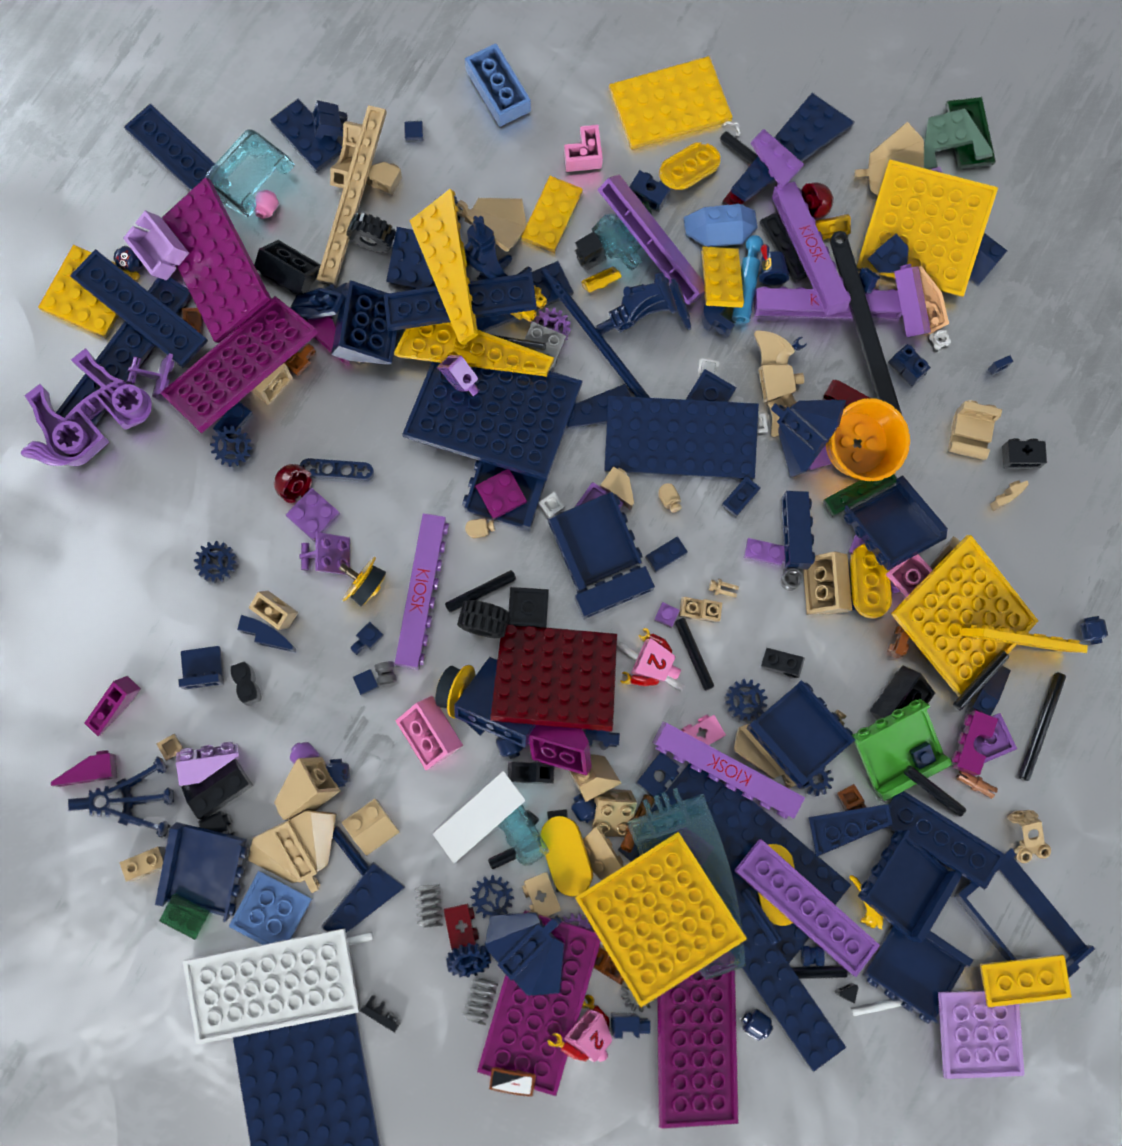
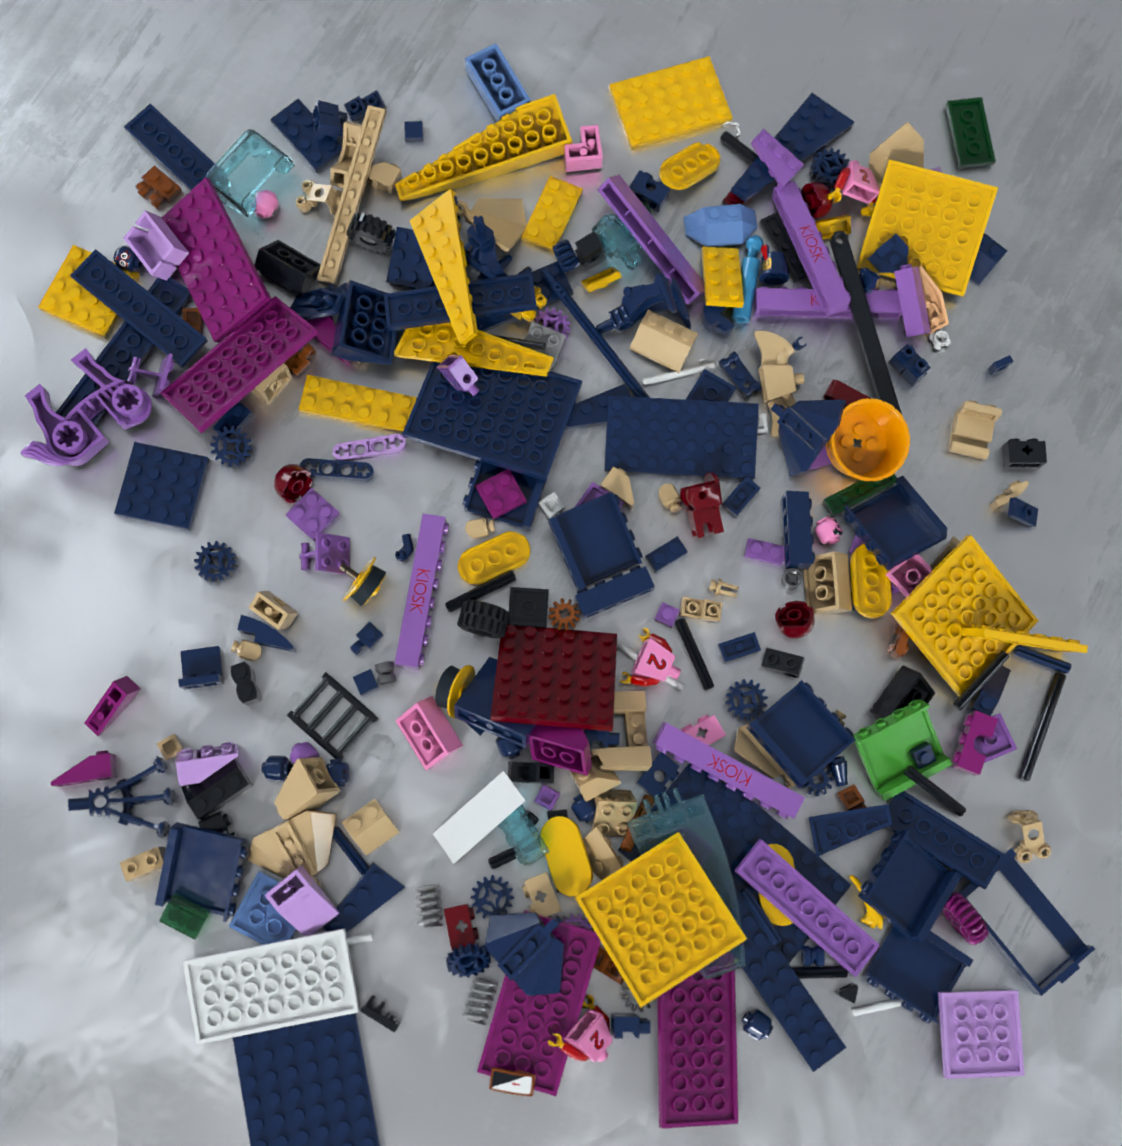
sand green wing [924,109,993,169] -> none
nougat pin [956,771,998,799] -> none
yellow plate [980,954,1072,1007] -> none
dark blue head [1080,616,1108,645] -> none
none -> dark blue plate [114,442,210,531]
none -> dark orange plate [135,165,182,209]
none -> tan arm [231,639,262,661]
none -> dark blue head [261,755,293,782]
none -> lavender slope [265,865,339,936]
none -> black bar [287,672,379,760]
none -> tan piece [296,179,342,217]
none -> yellow plate [298,375,417,433]
none -> lavender beam [332,434,406,461]
none -> dark blue slope [344,90,386,121]
none -> yellow wedge [395,94,572,201]
none -> dark blue arm [395,534,414,561]
none -> yellow tile [458,531,530,586]
none -> medium lavender tile [534,784,561,811]
none -> dark orange gear [548,598,581,631]
none -> dark blue gear [553,239,580,273]
none -> tan wedge [590,691,652,771]
none -> tan slope [629,309,698,373]
none -> white bar [642,362,715,386]
none -> dark red piece [680,472,724,538]
none -> dark blue plate [717,632,761,663]
none -> dark blue plate [718,351,762,399]
none -> dark red cylinder [775,601,815,639]
none -> dark blue gear [810,147,850,187]
none -> bright pink head [814,516,843,546]
none -> bright pink torso [828,160,880,217]
none -> dark blue cone [828,756,848,786]
none -> magenta gear [942,892,989,945]
none -> dark blue plate [1008,497,1038,527]
none -> dark blue axle [1014,645,1072,674]

